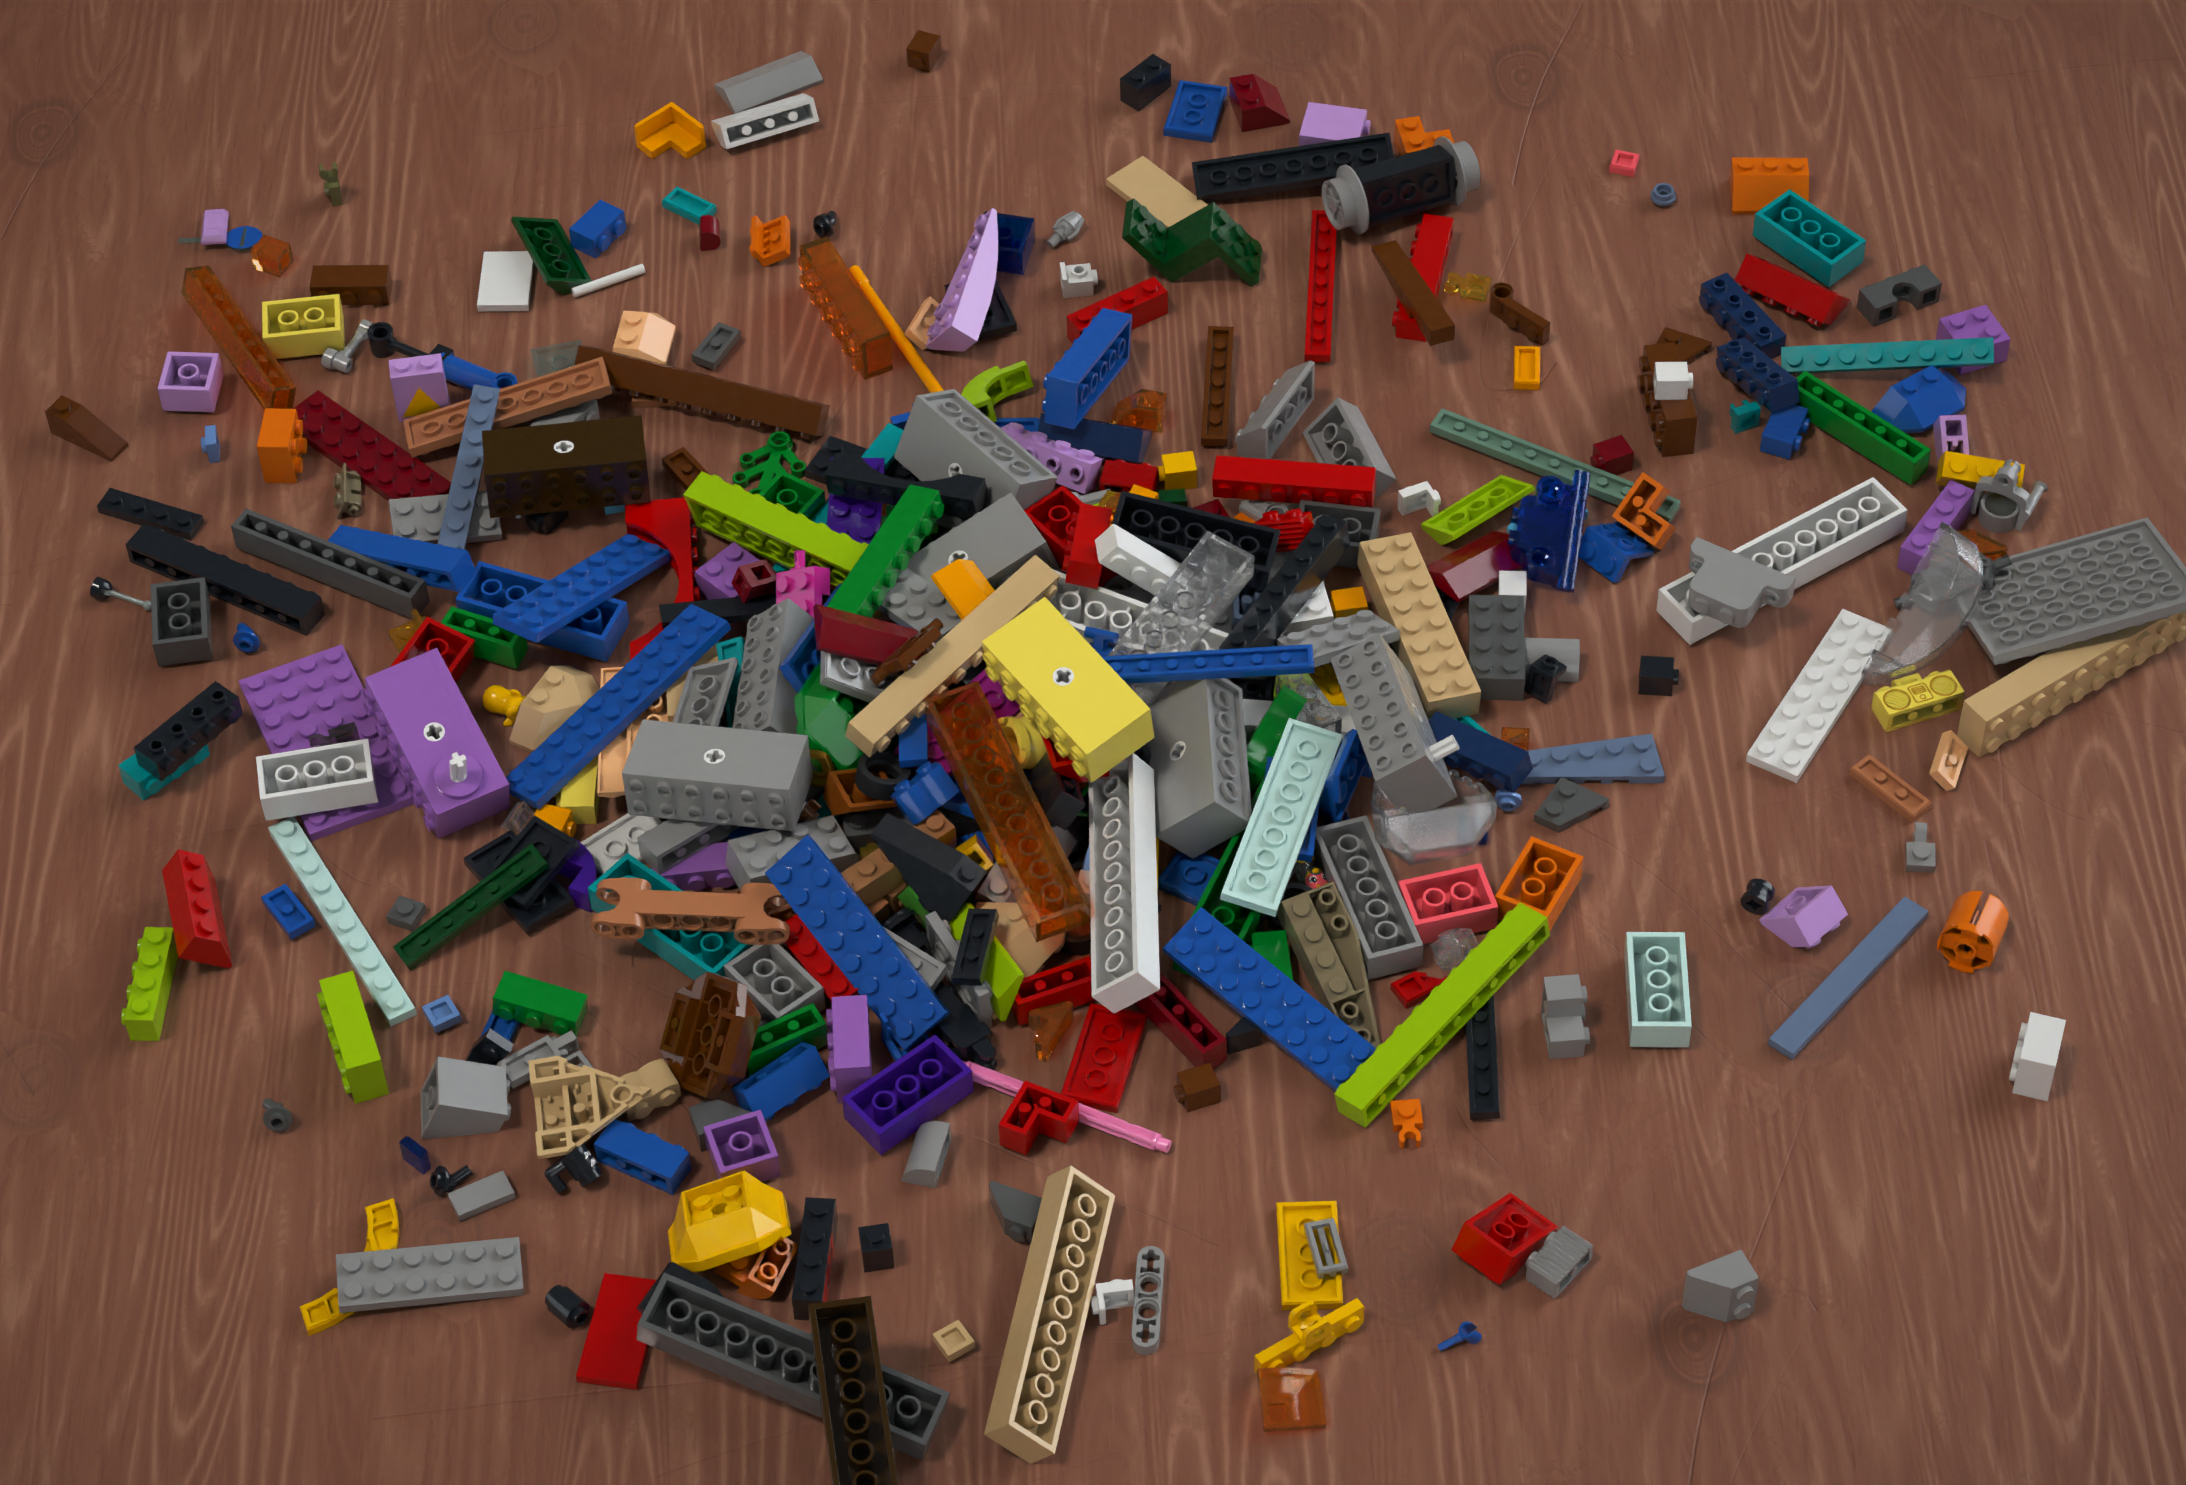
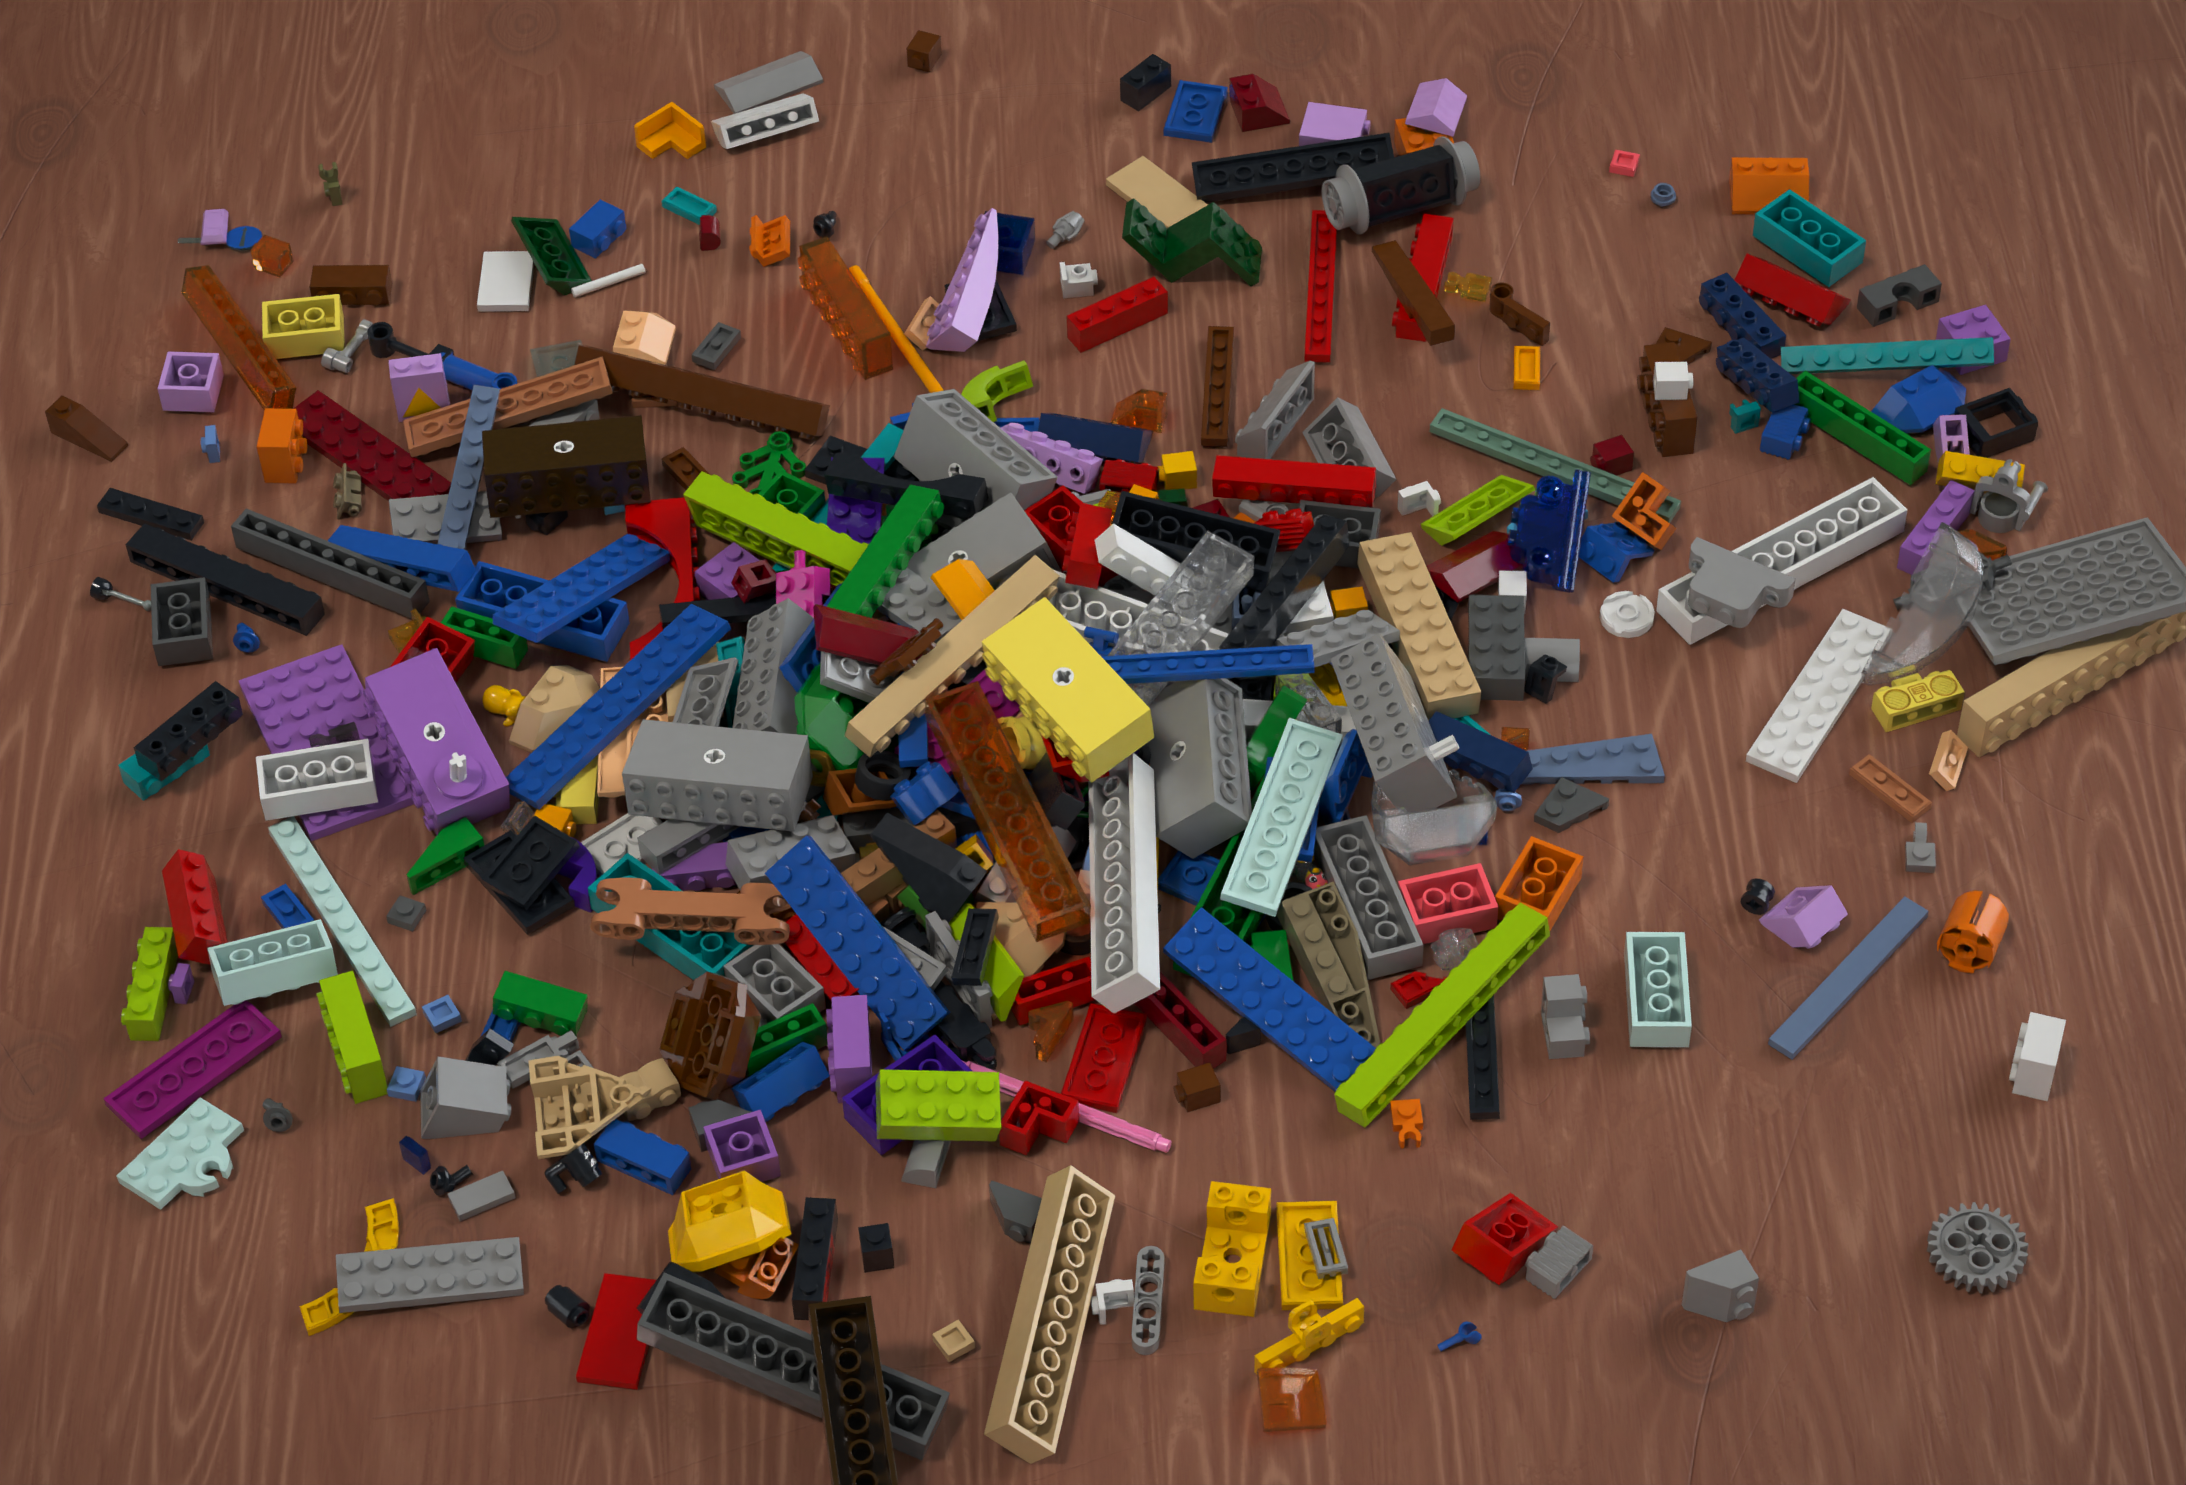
dark green tile [393,843,550,971] -> none
blue brick [1042,308,1132,429] -> none
black brick [1638,655,1679,696] -> none
none -> magenta plate [103,1000,282,1139]
none -> light aqua plate [116,1097,244,1210]
none -> medium lavender plate [168,963,194,1004]
none -> light aqua brick [207,919,338,1006]
none -> medium blue plate [387,1066,426,1102]
none -> green slope [406,817,484,895]
none -> lime brick [876,1069,1001,1141]
none -> yellow plate [1193,1181,1271,1317]
none -> lavender slope [1405,78,1467,136]
none -> white tile [1599,591,1655,638]
none -> light grey gear [1927,1202,2028,1293]
none -> black window [1954,388,2038,458]

